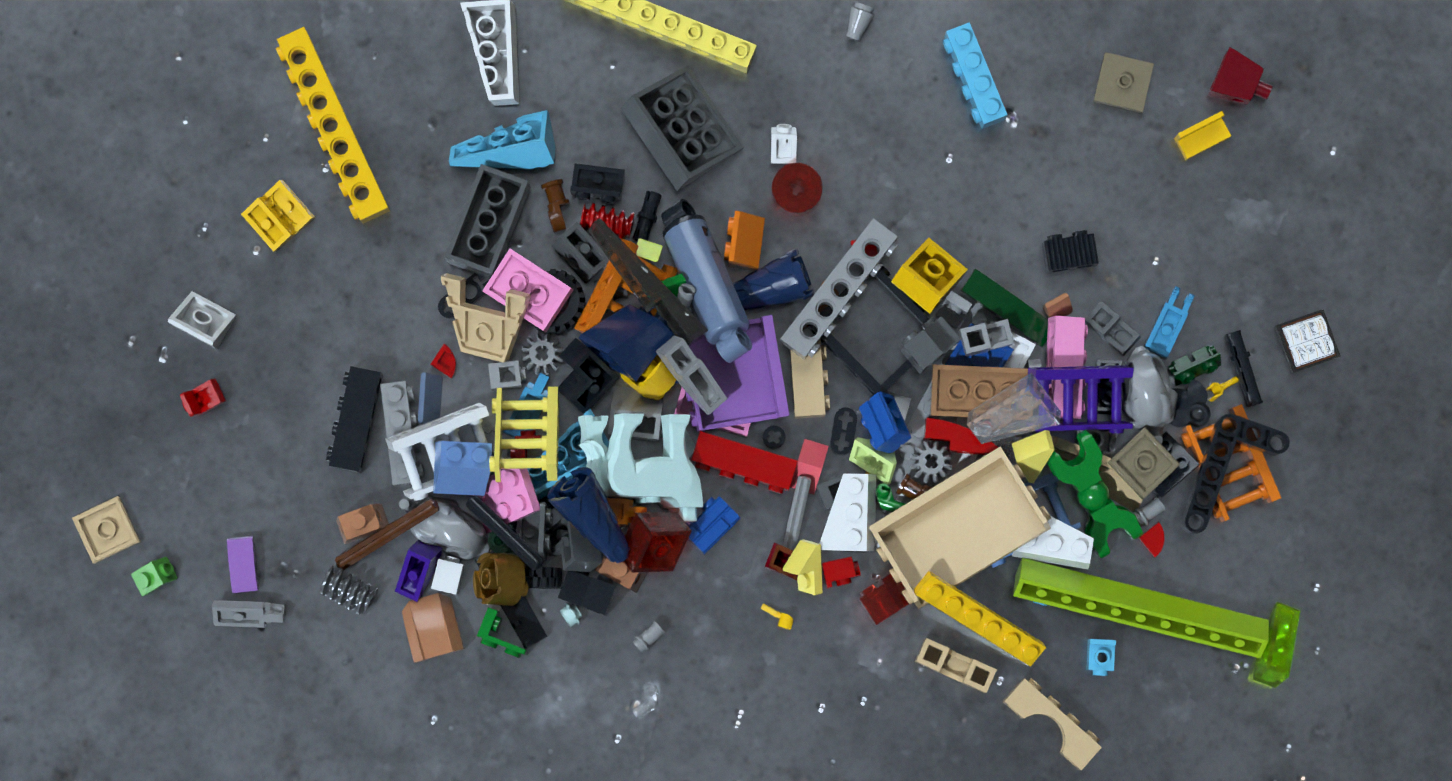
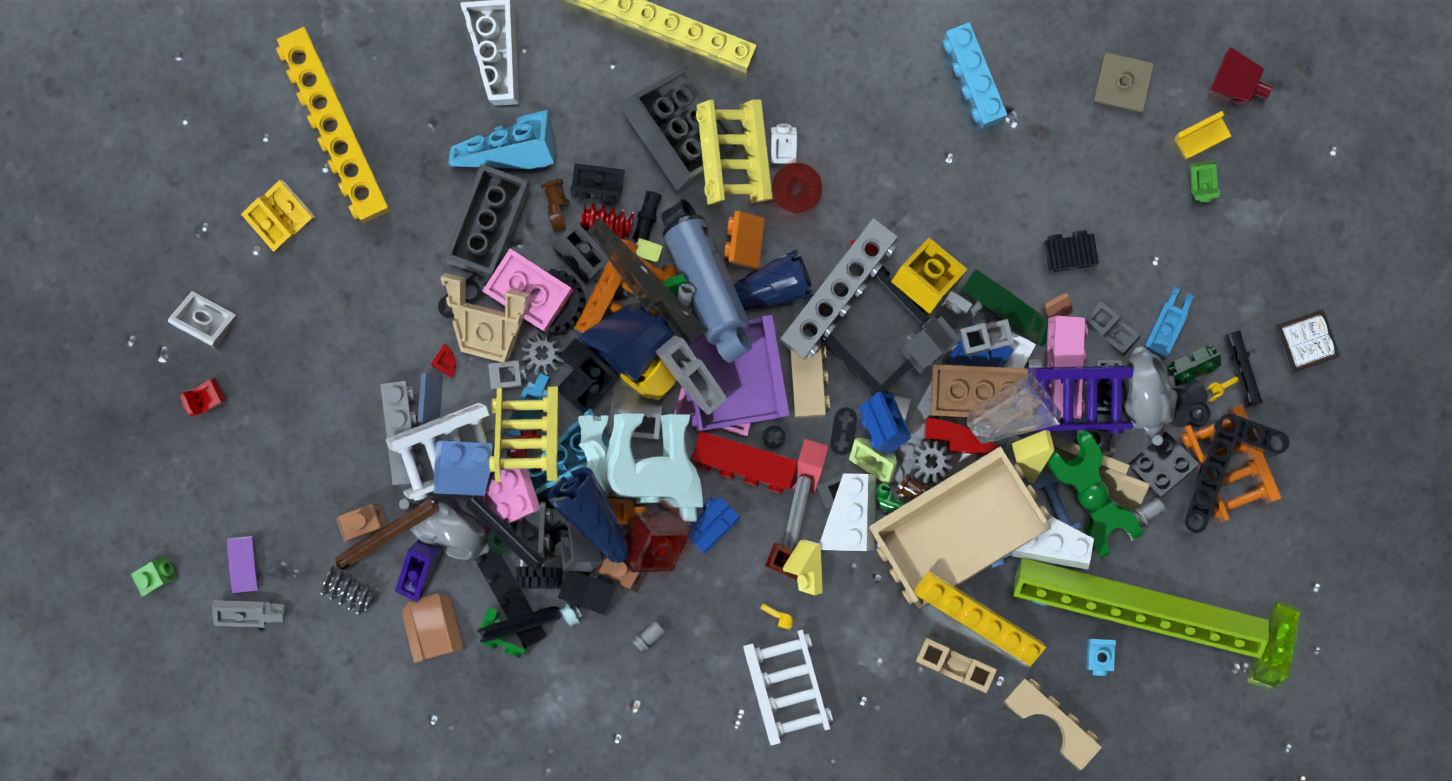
tan tile [72,496,141,564] -> none
black brick [326,366,383,473] -> none
white brick [431,555,465,595] -> none
pearl gold brick [473,553,528,606] -> none
clear arm [632,682,659,720] -> none
red brick [821,556,861,589] -> none
light grey cone [846,2,874,41] -> none
clear red brick [857,573,909,626] -> none
dark tan plate [1107,427,1180,500] -> none
red tile [1138,522,1165,558] -> none
none -> black axle [477,606,561,643]
none -> light yellow fence [696,100,772,205]
none -> white fence [743,630,833,745]
none -> bright green bracket [1190,161,1221,202]

